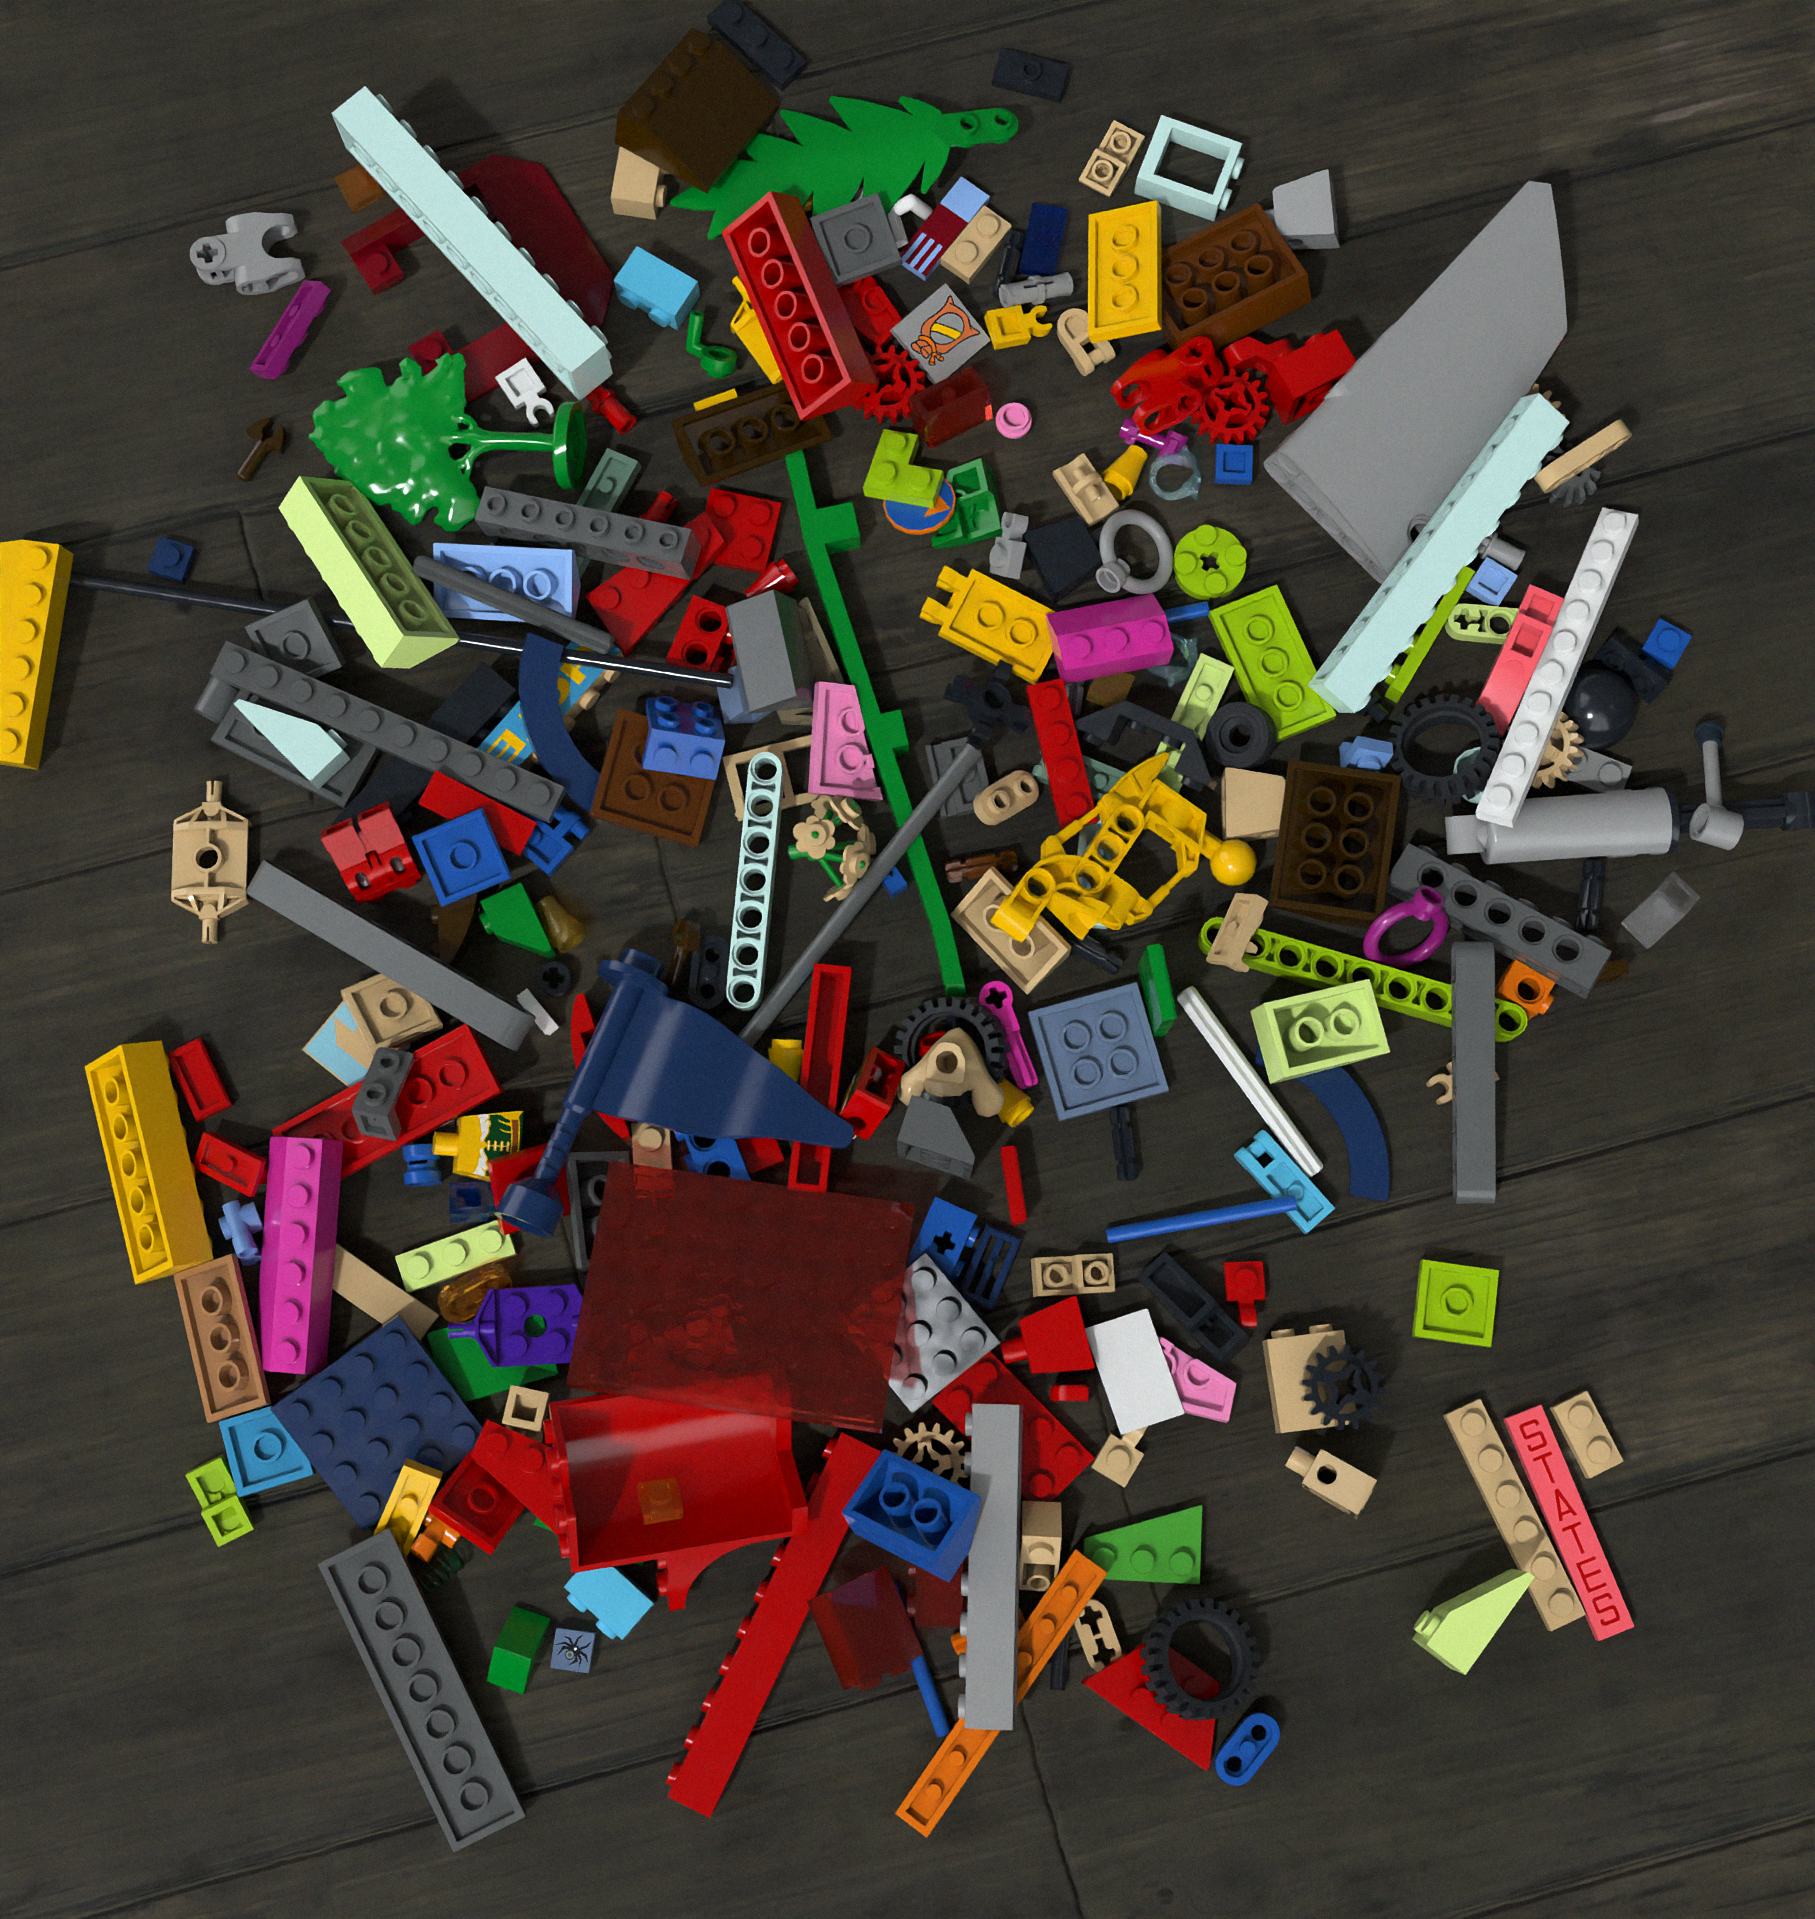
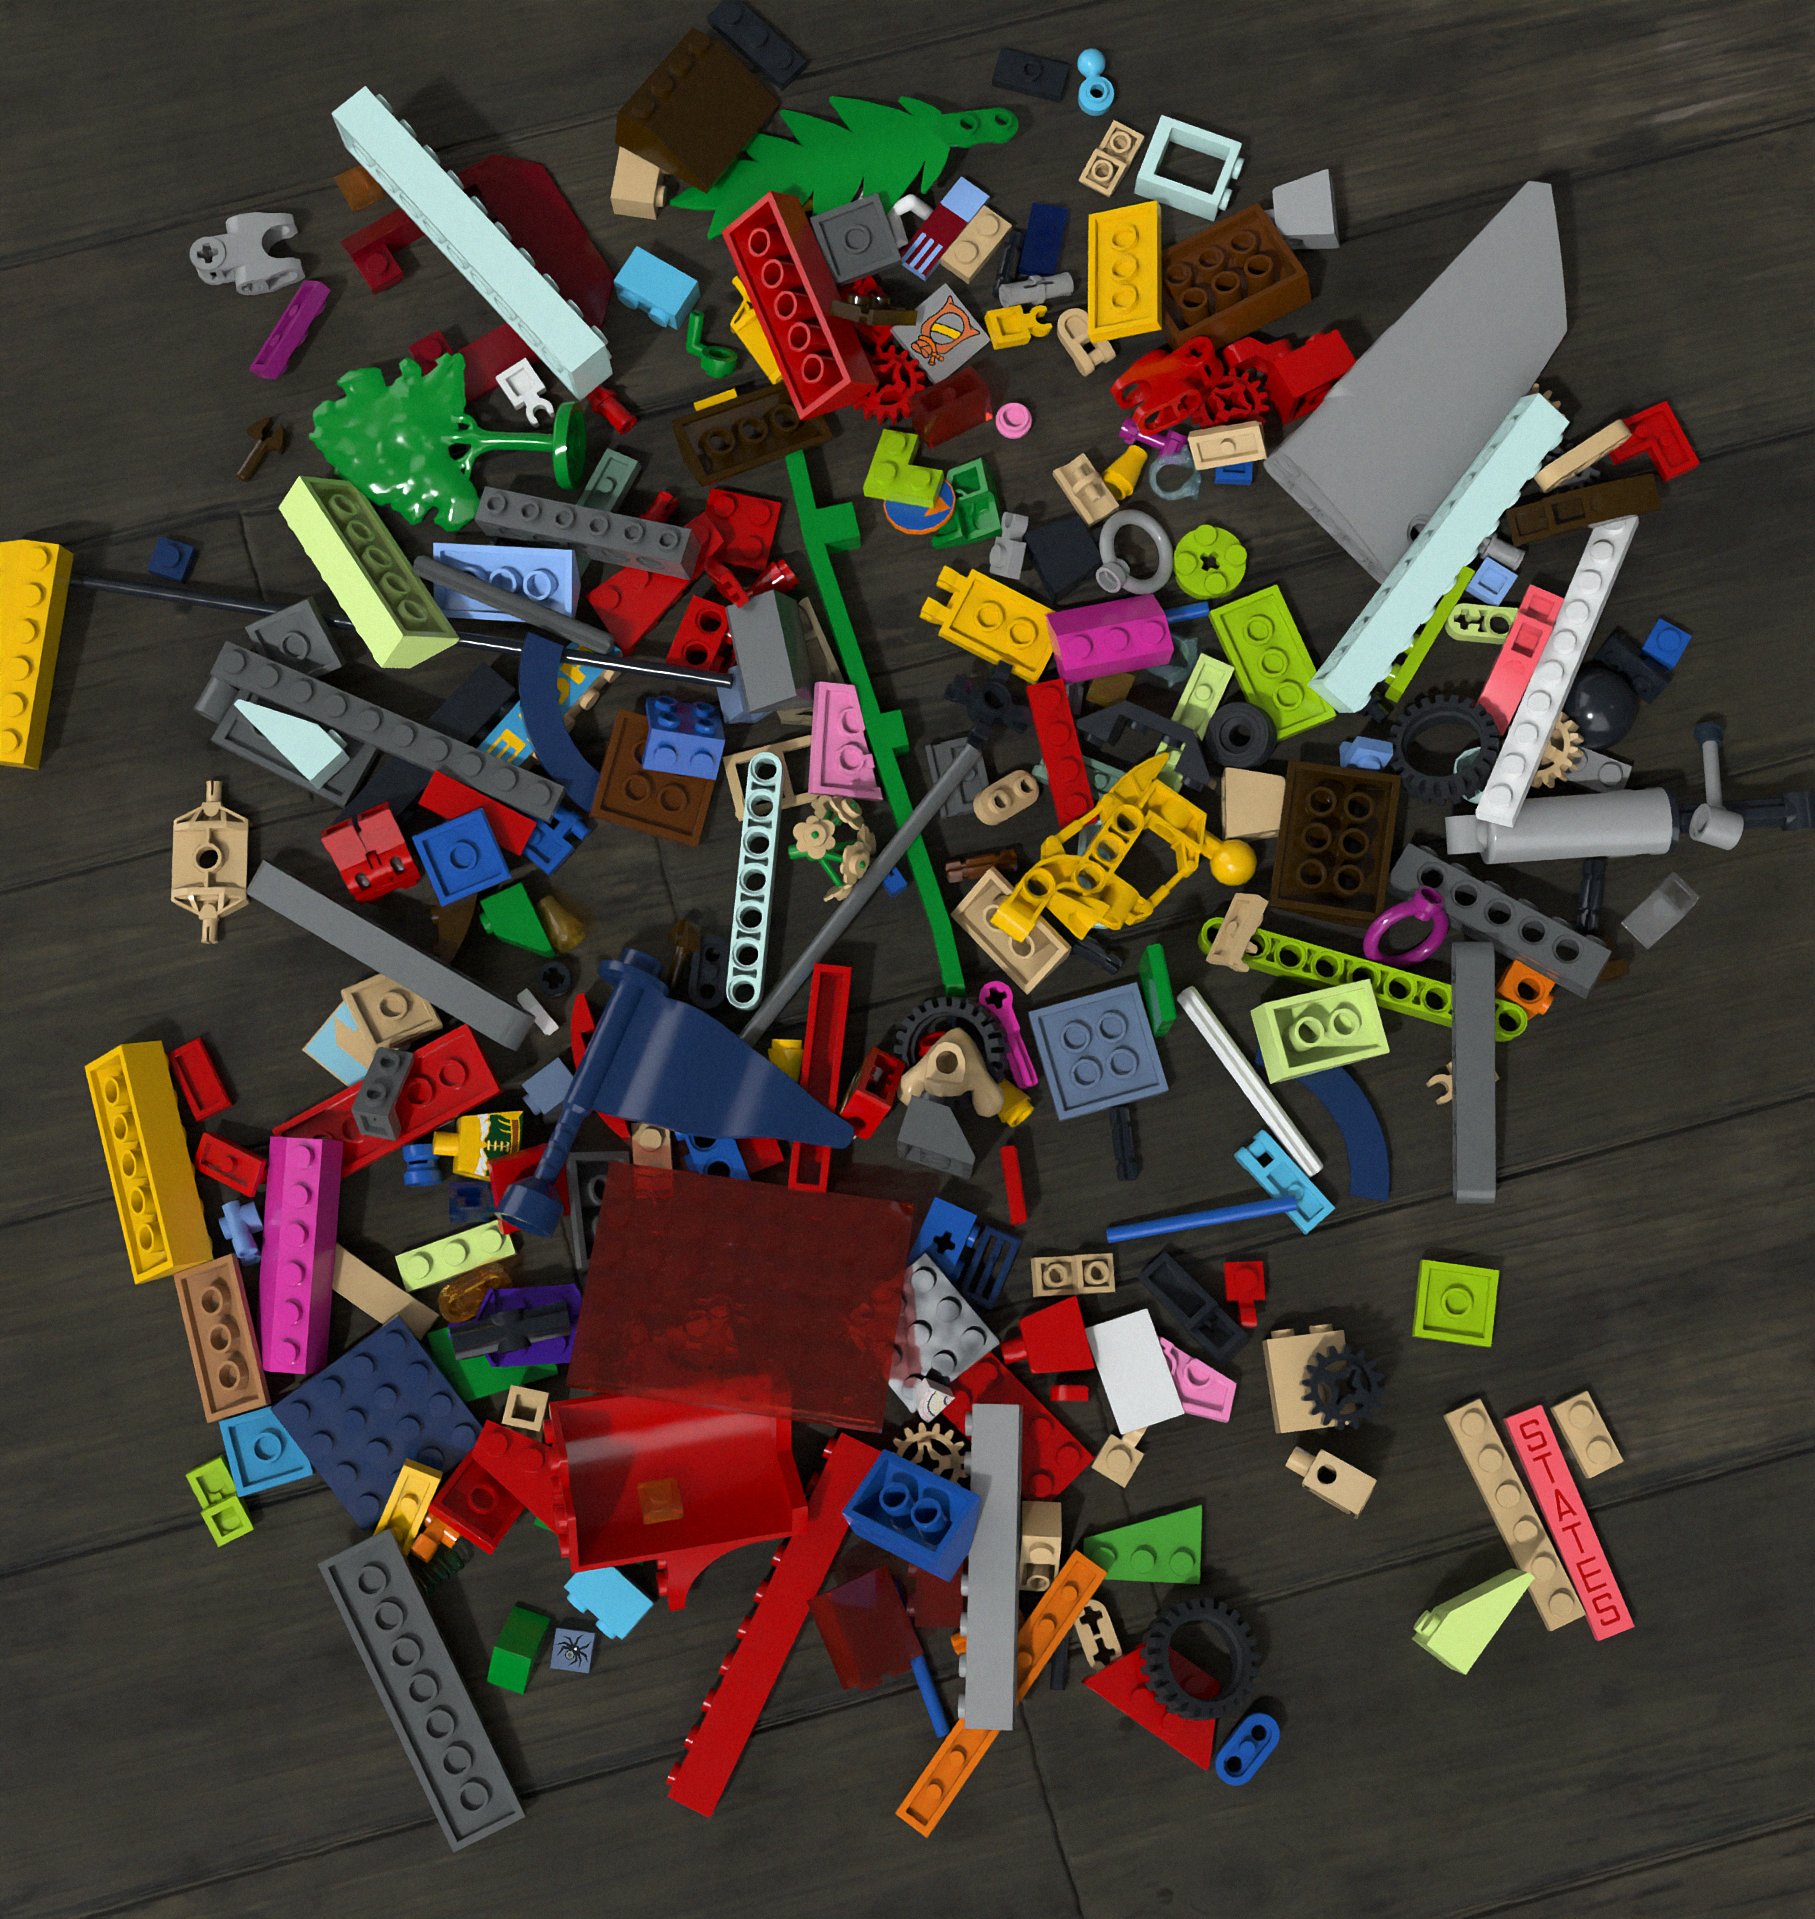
none -> black piece [449,1301,572,1361]
none -> sand blue brick [522,1057,574,1119]
none -> red tile [699,556,749,608]
none -> dark brown plate [830,294,918,326]
none -> white tile [915,1378,955,1423]
none -> medium azure plate [1077,48,1114,116]
none -> tan plate [1188,421,1268,471]
none -> dark brown slope [1505,473,1662,548]
none -> red plate [1609,401,1700,483]

